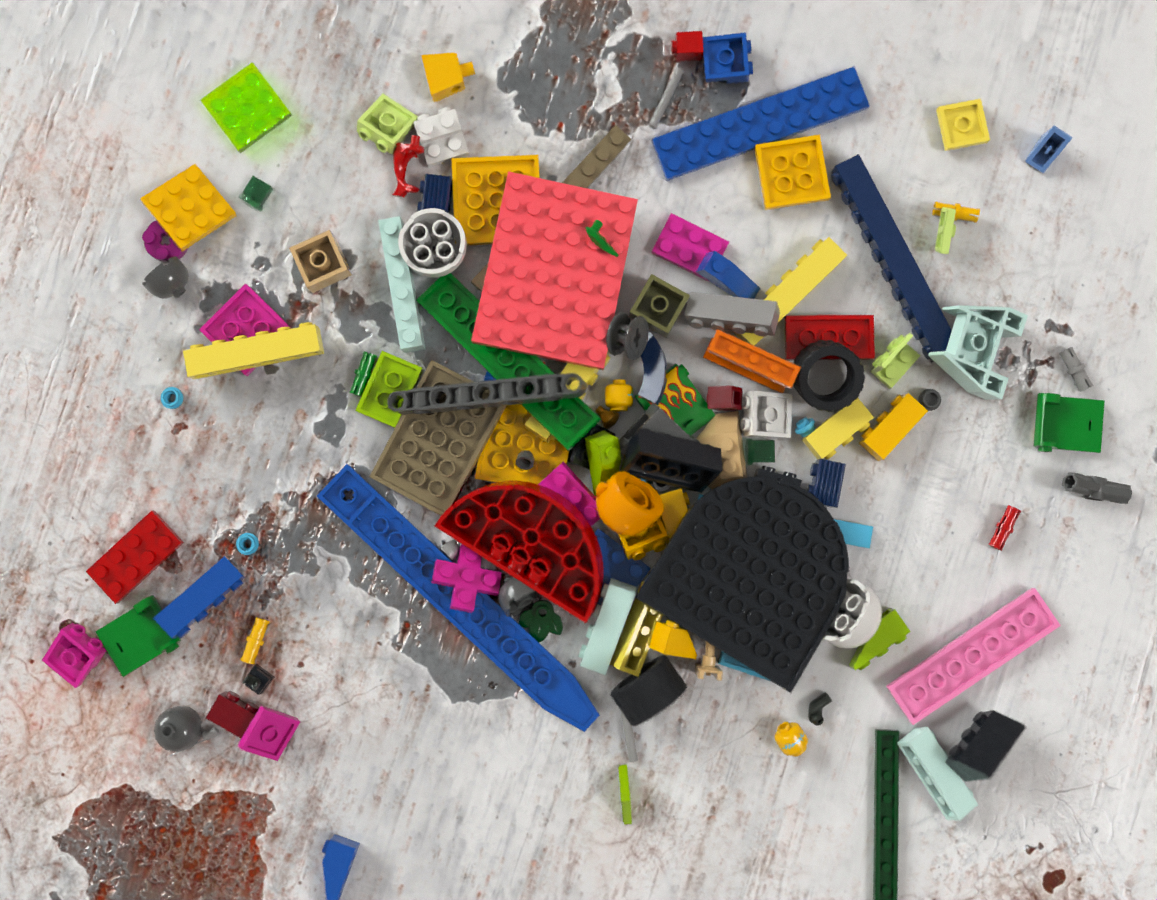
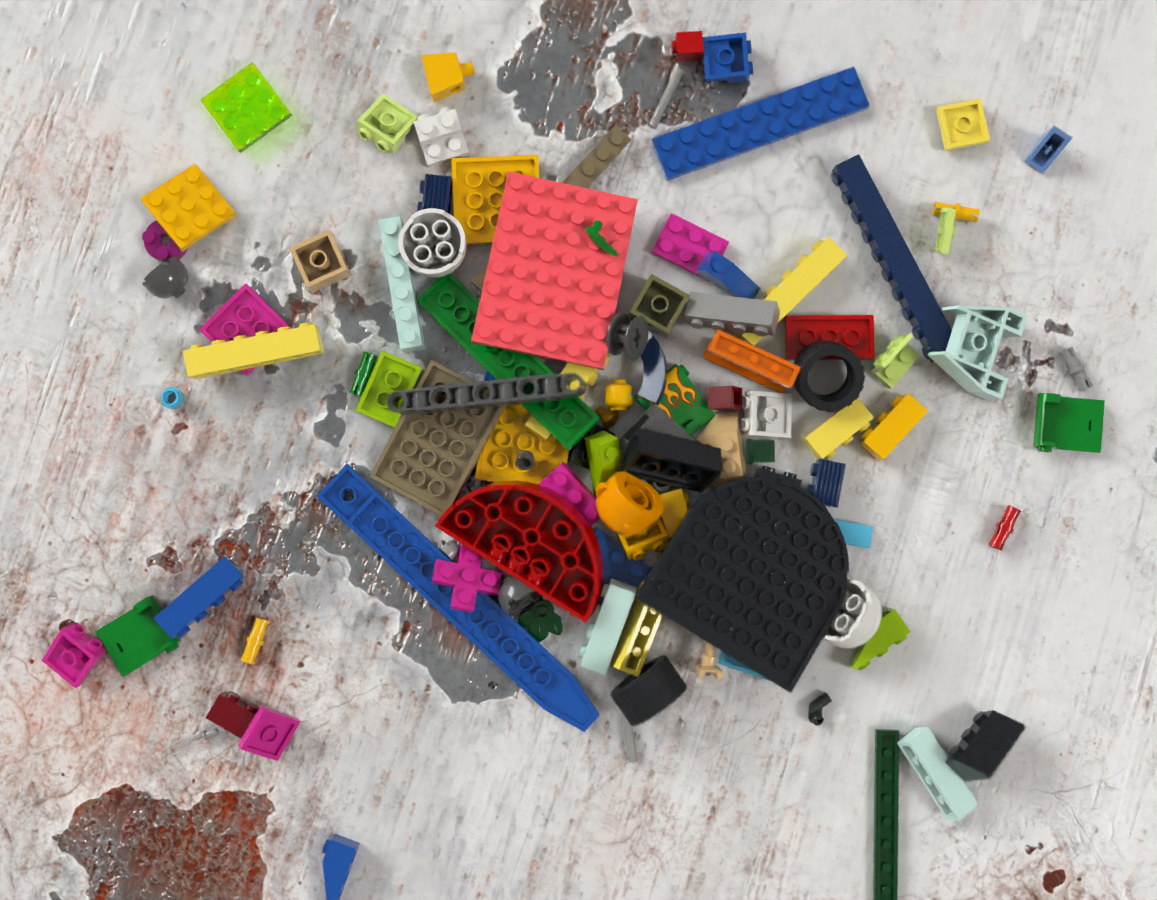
red plate [86,511,184,604] -> none
dark grey cylinder [154,706,202,752] -> none
medium azure plate [236,533,259,555] -> none
clear green tile [238,176,273,212] -> none
black piece [242,664,275,695] -> none
red animal [392,135,424,197] -> none
lime tile [618,765,632,825] -> none
yellow slope [649,620,697,659] -> none
yellow plate [754,135,831,210] -> none
yellow head [774,722,808,757] -> none
medium azure plate [795,417,816,437] -> none
bright pink plate [886,588,1061,725] -> none
dark grey plate [918,389,941,411] -> none
dark grey piece [1062,472,1132,504] -> none

